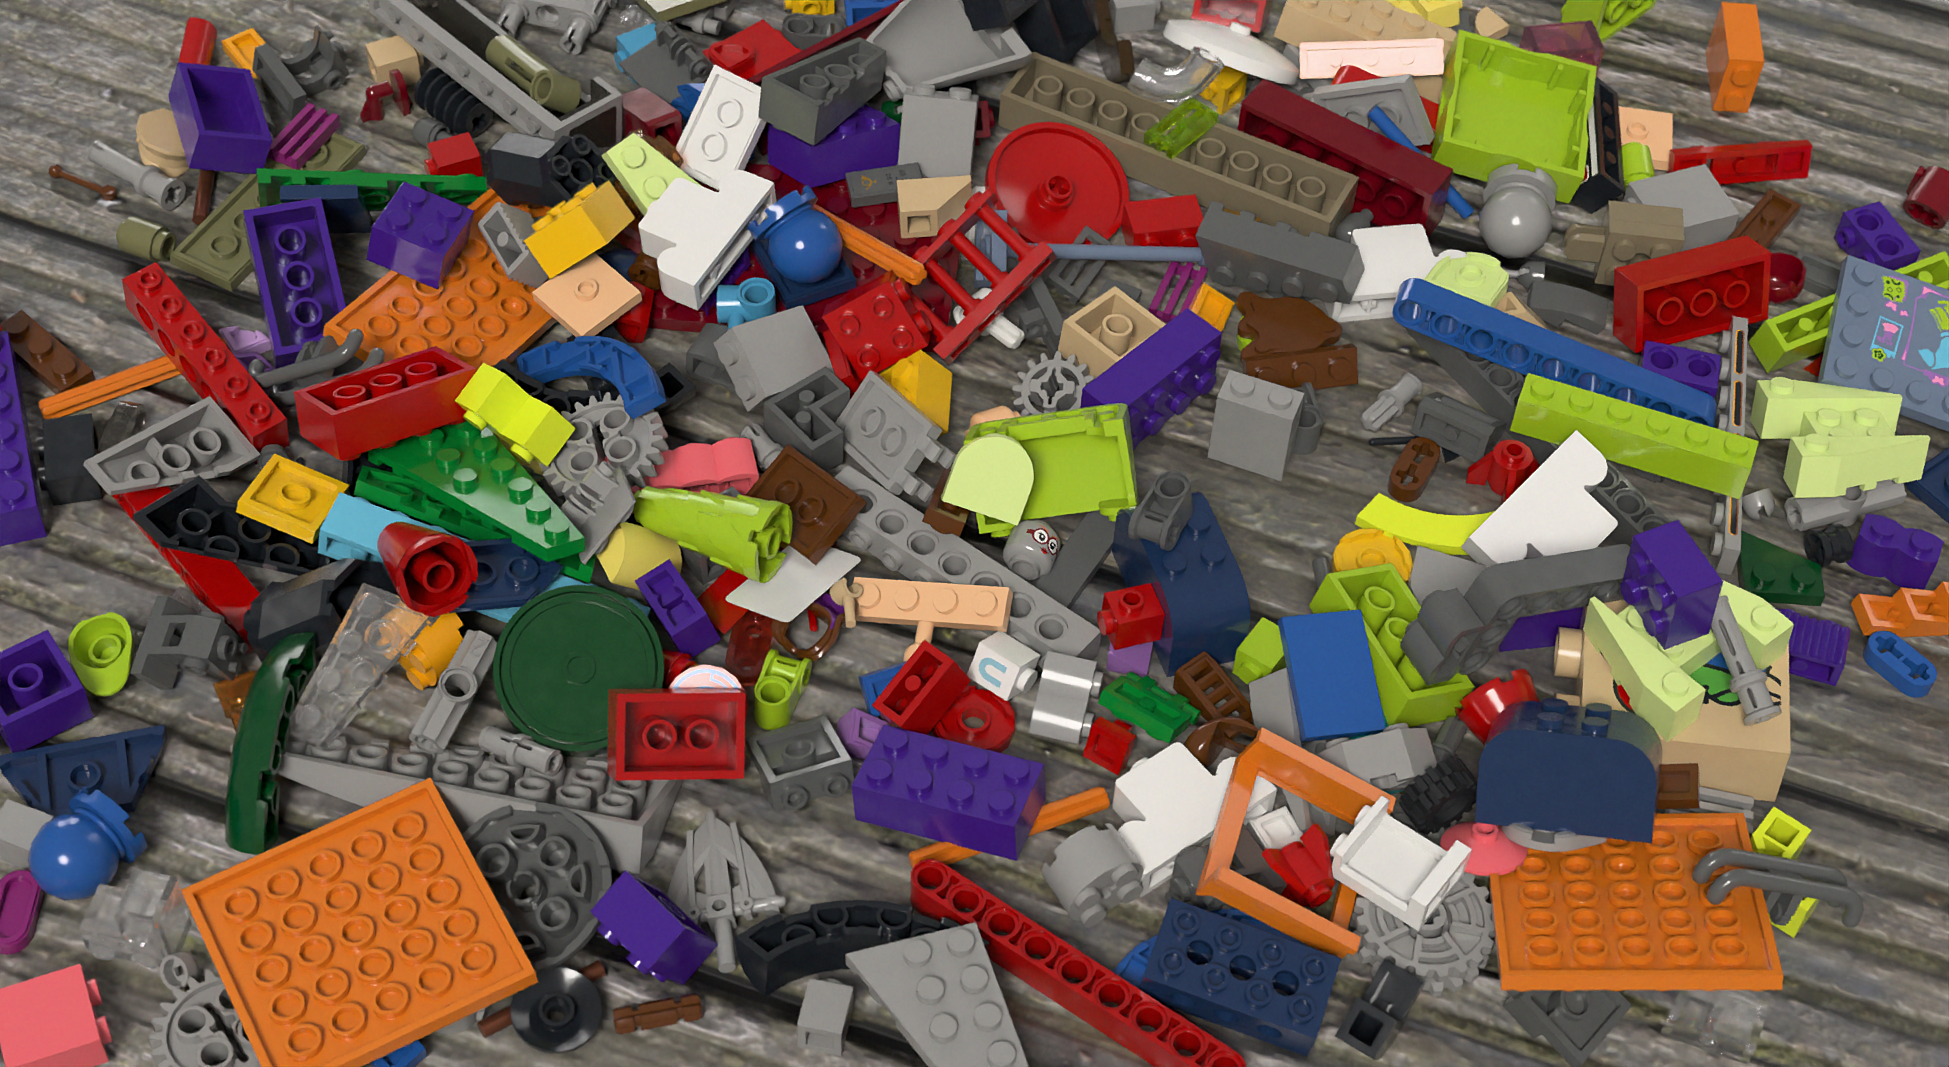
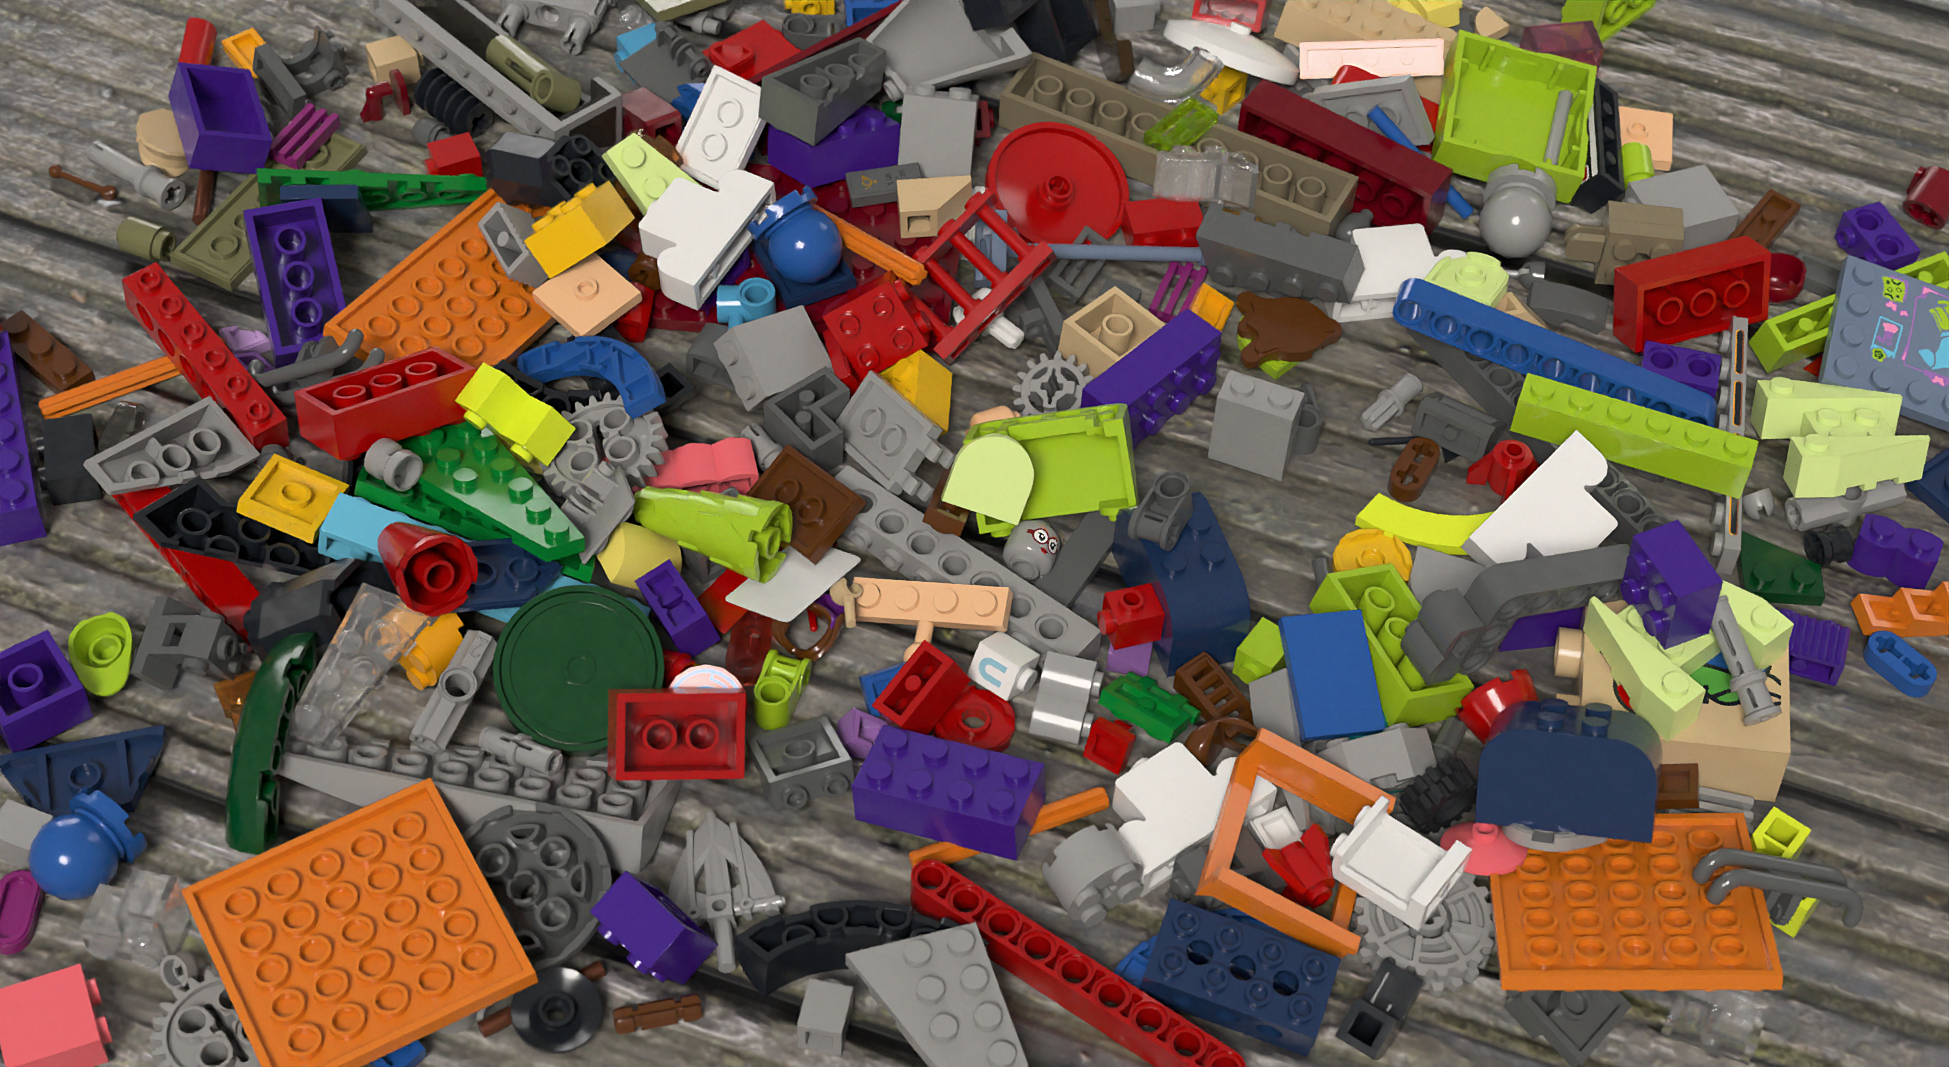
dark purple brick [366,182,474,289] -> none
reddish brown plate [1242,343,1358,390] -> none
red hinge [1667,140,1812,184] -> none
orange brick [1705,2,1765,113] -> none
none -> light grey wheel [364,438,423,492]
none -> clear brick [1153,145,1259,209]
none -> light grey bar [1543,90,1573,165]

